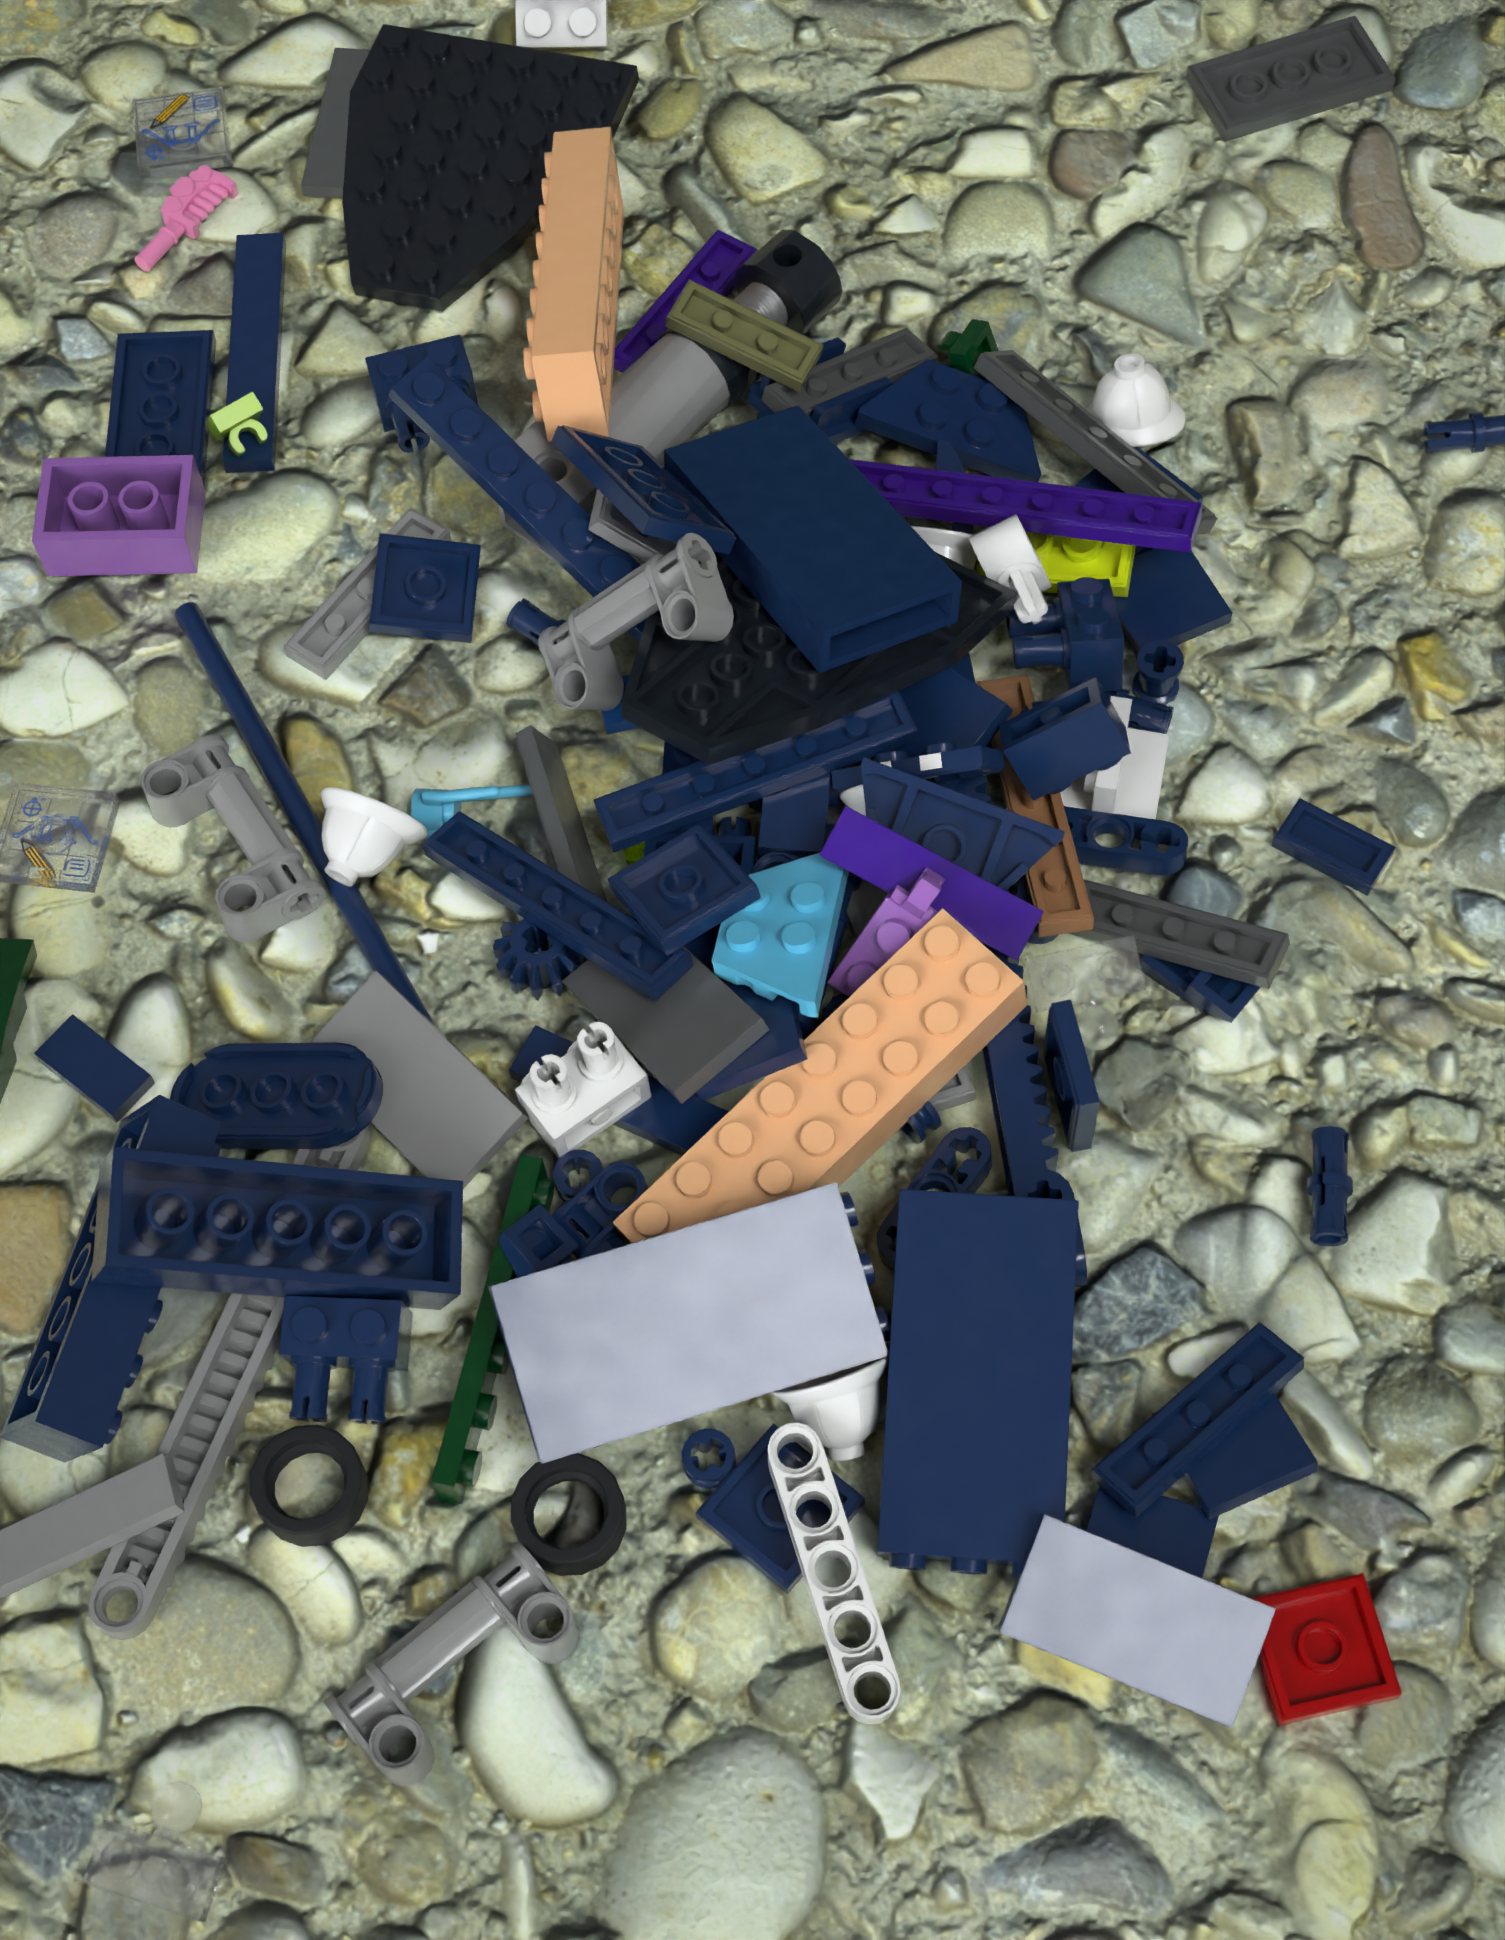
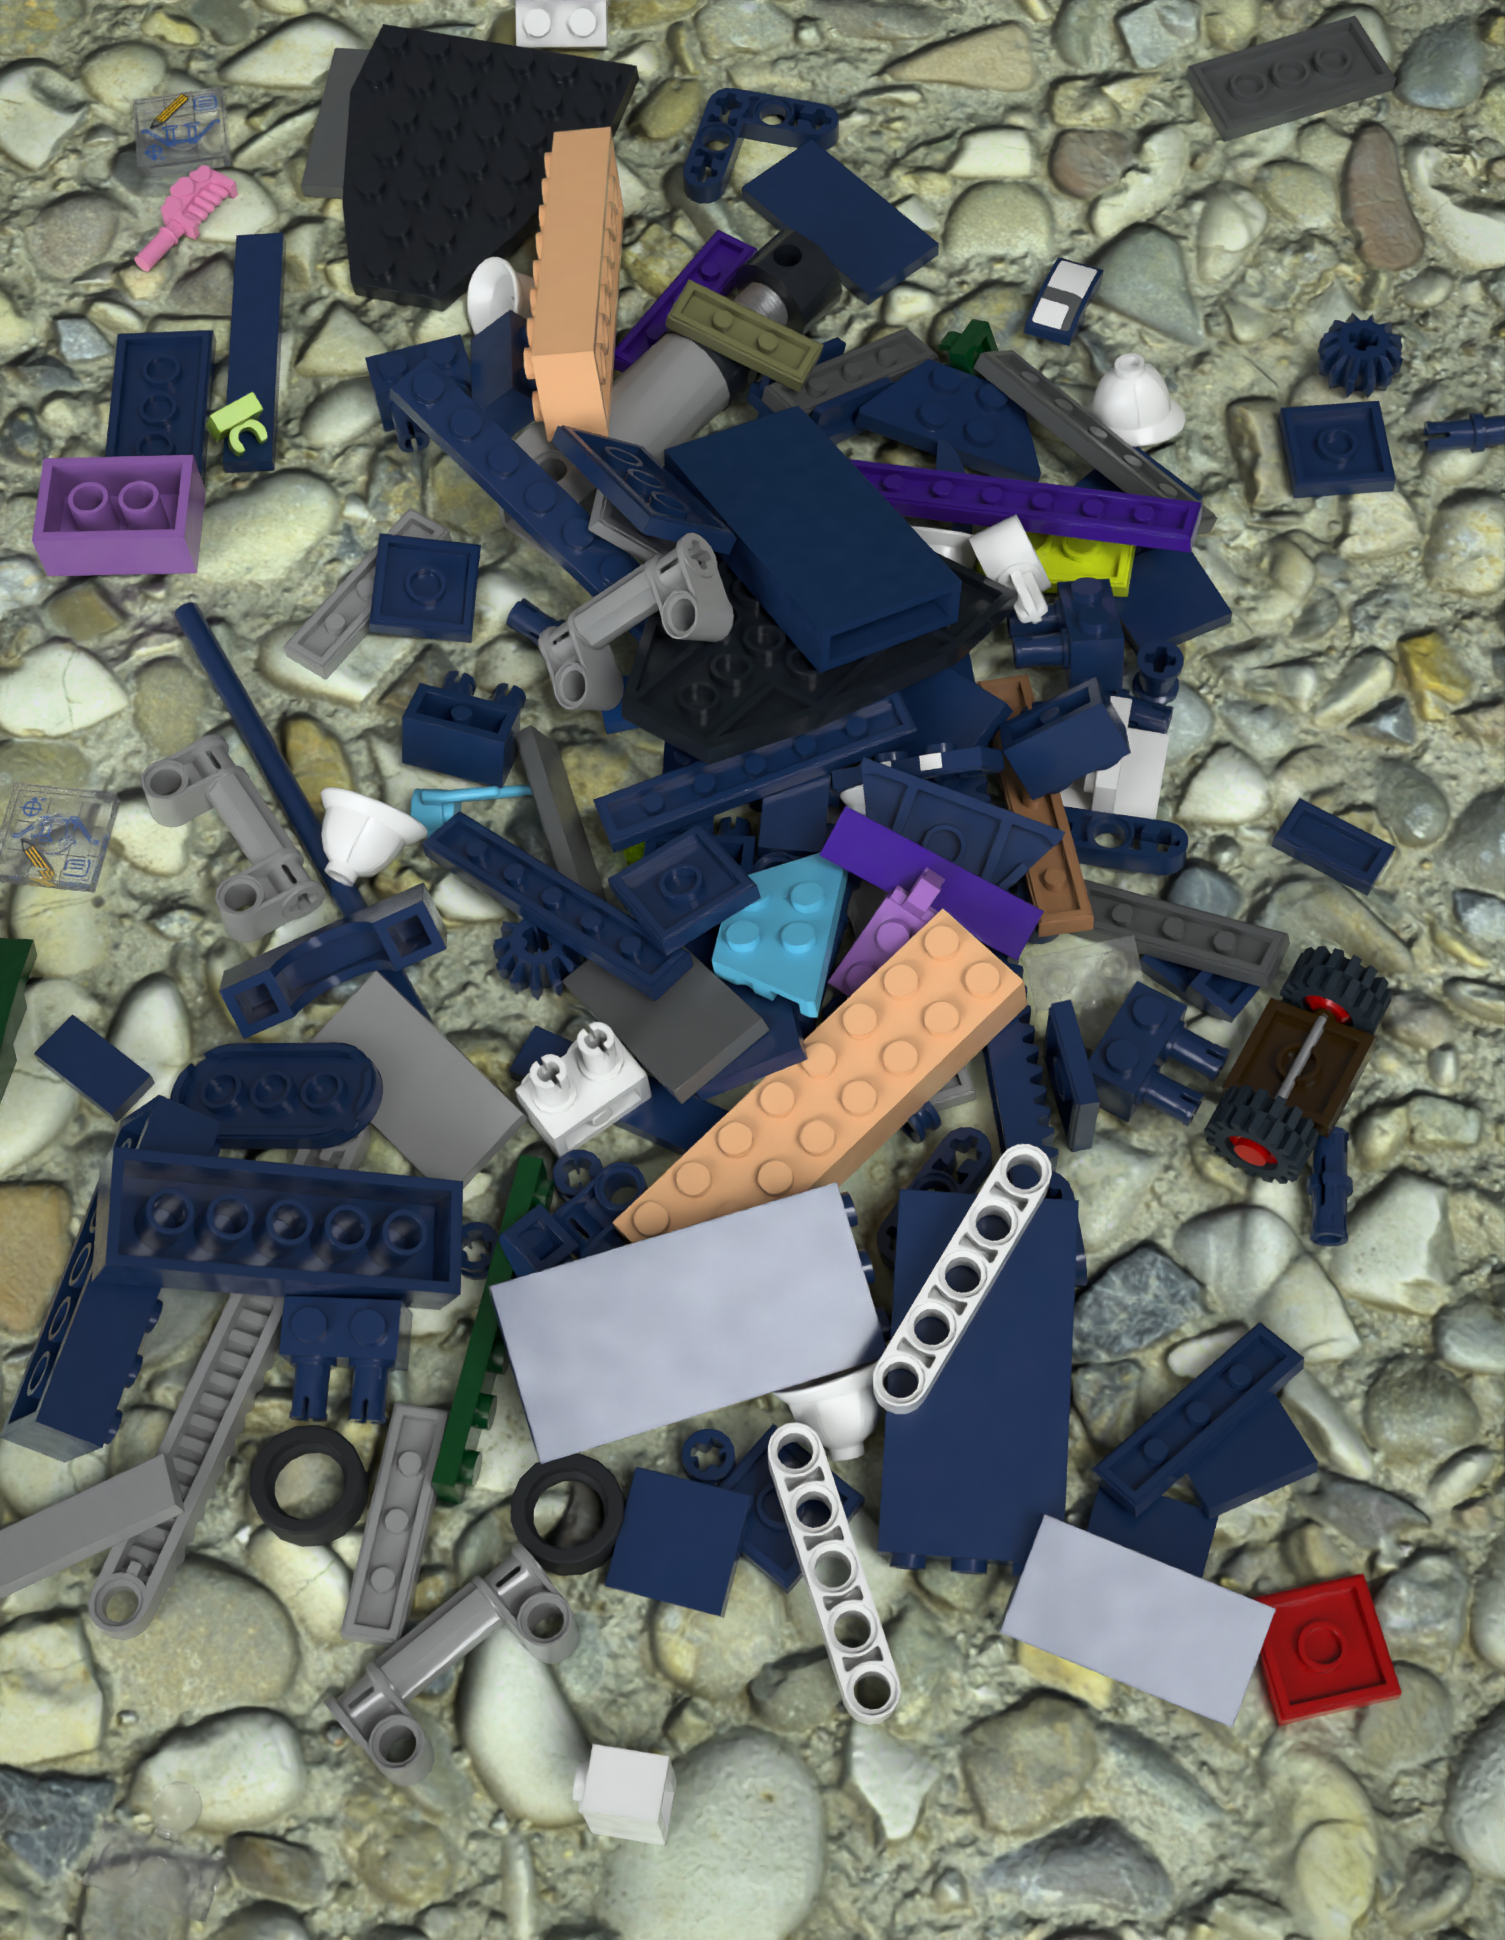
none -> dark blue arch [219,882,447,1039]
none -> light grey tile [340,1403,450,1647]
none -> dark blue brick [402,671,526,788]
none -> dark blue bush [461,1222,498,1280]
none -> white hat [467,257,536,336]
none -> dark blue brick [471,310,538,437]
none -> white piece [573,1744,677,1846]
none -> dark blue tile [605,1467,755,1618]
none -> dark blue beam [683,88,839,204]
none -> dark blue tile [742,139,939,305]
none -> white beam [873,1144,1052,1414]
none -> slope [1023,257,1104,346]
none -> dark blue brick [1088,981,1230,1127]
none -> plate [1204,946,1393,1184]
none -> dark blue tile [1278,401,1396,498]
none -> dark blue gear [1318,313,1403,399]

